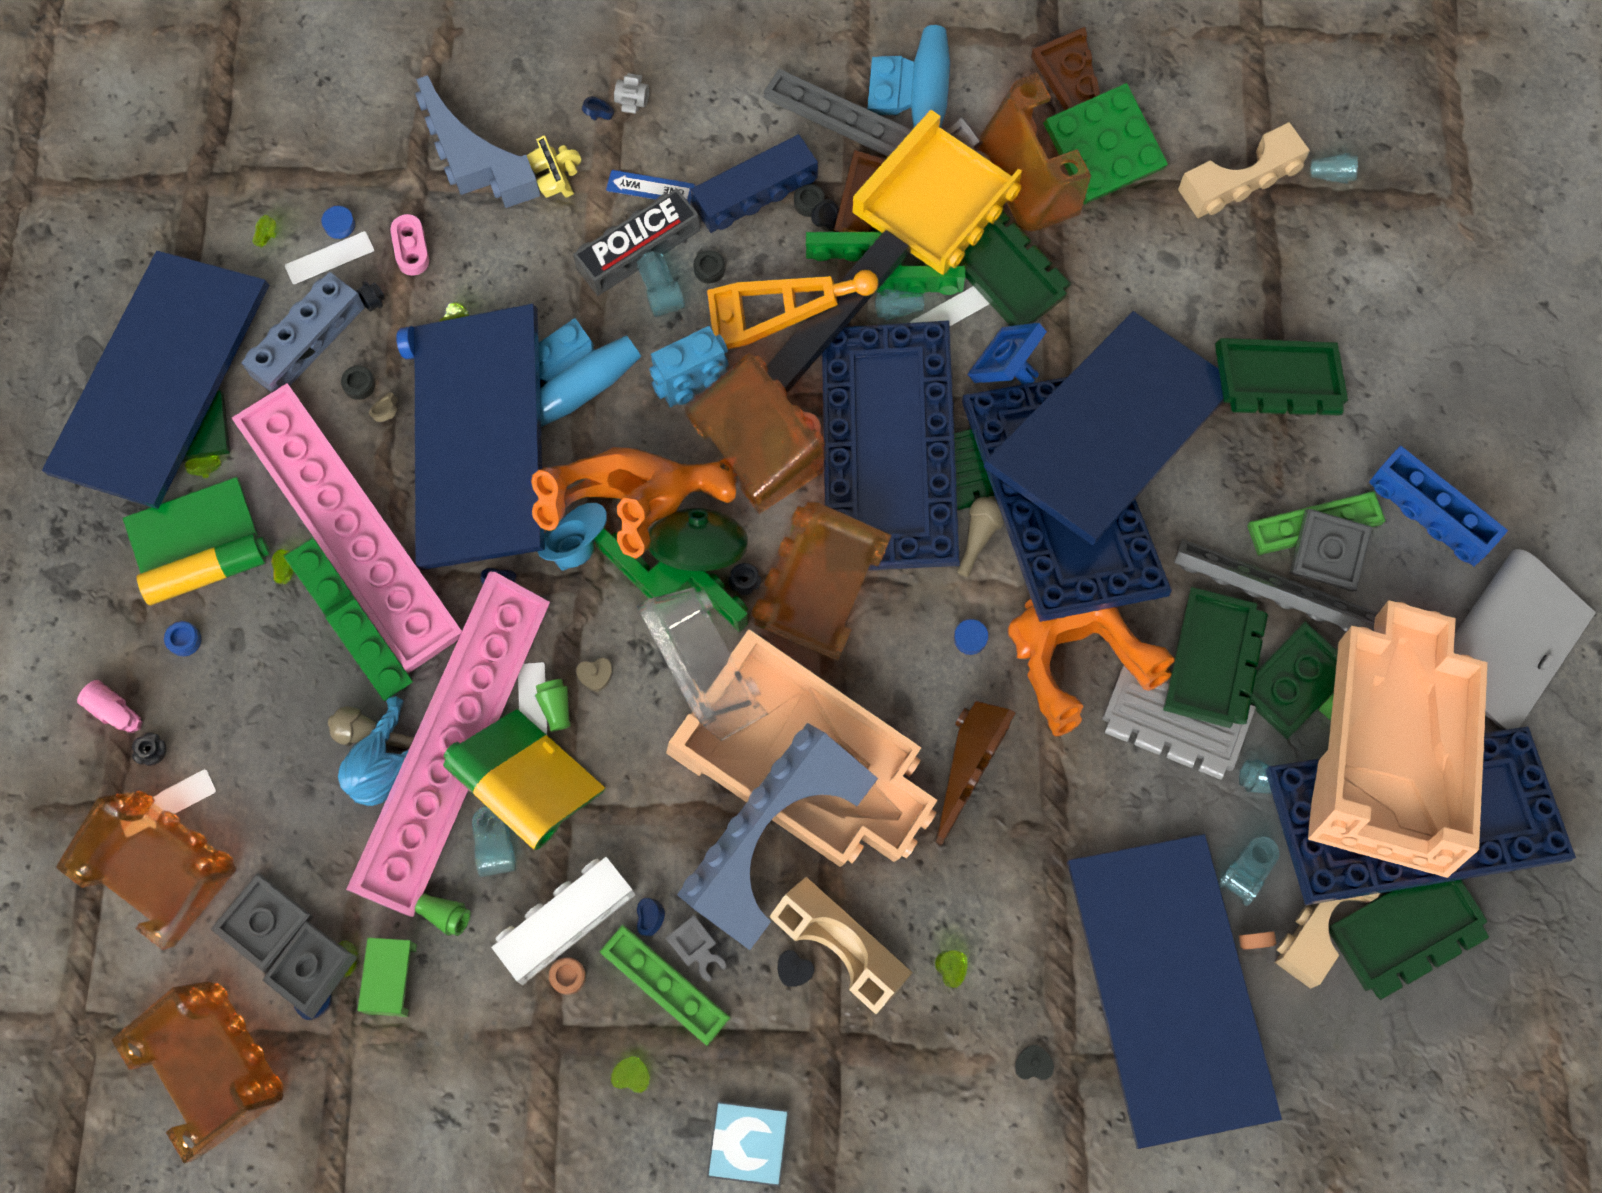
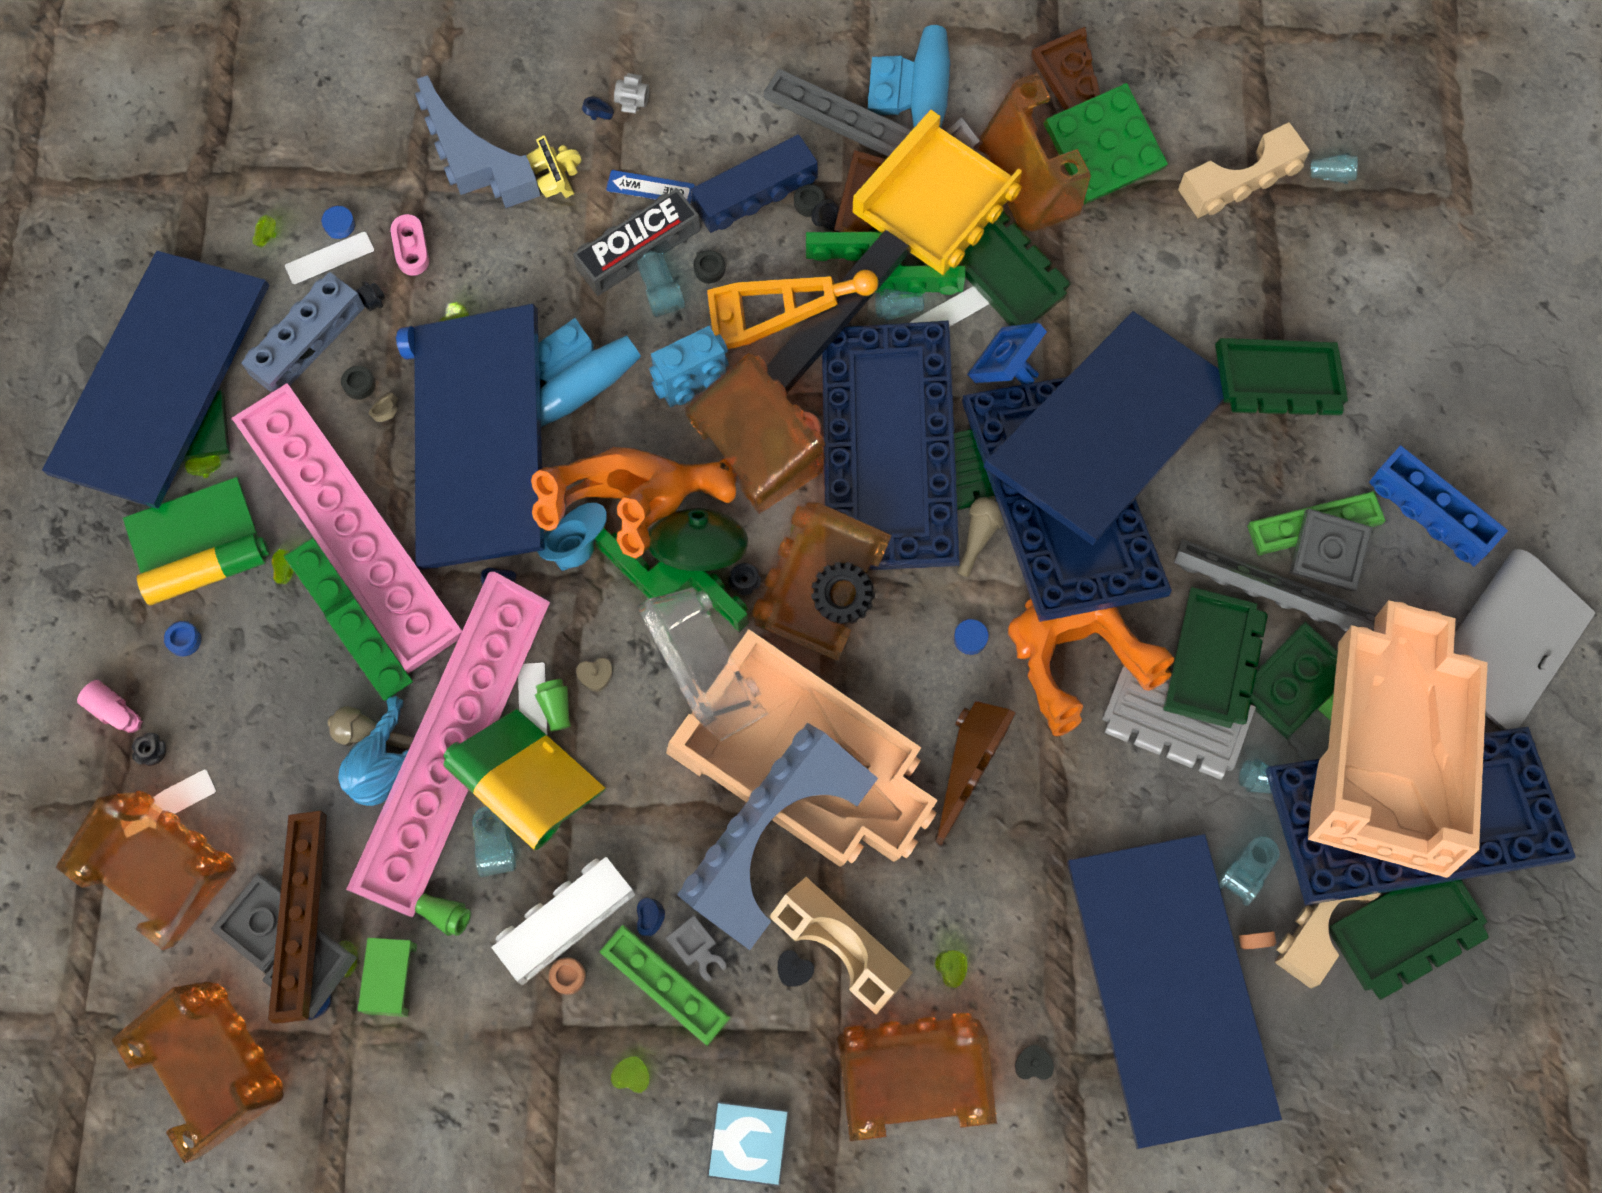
none -> reddish brown plate [268,810,327,1024]
none -> black tyre [811,562,875,625]
none -> clear orange windscreen [837,1013,997,1141]

